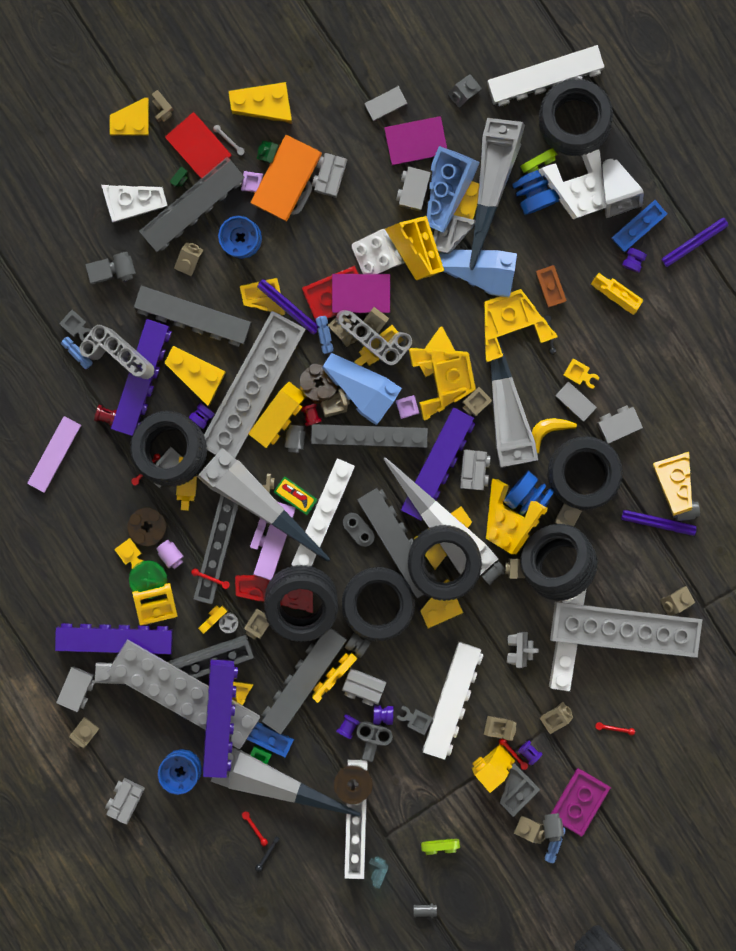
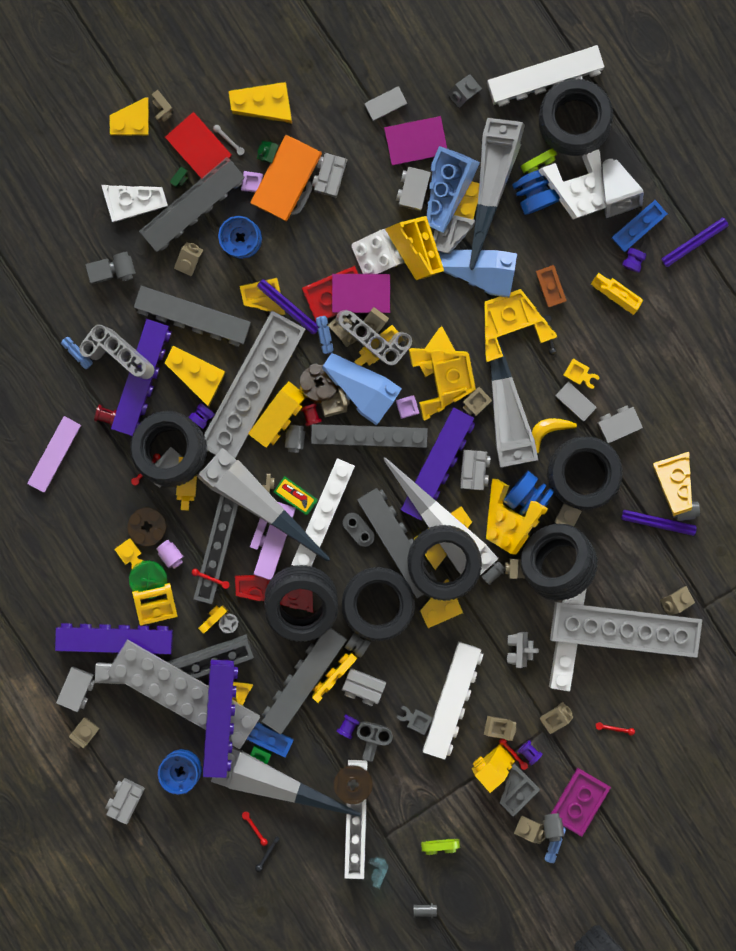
dark grey plate [59,310,91,341] -> none
dark tan bracket [244,608,269,639] -> none
dark purple wheel [373,705,393,725] -> none

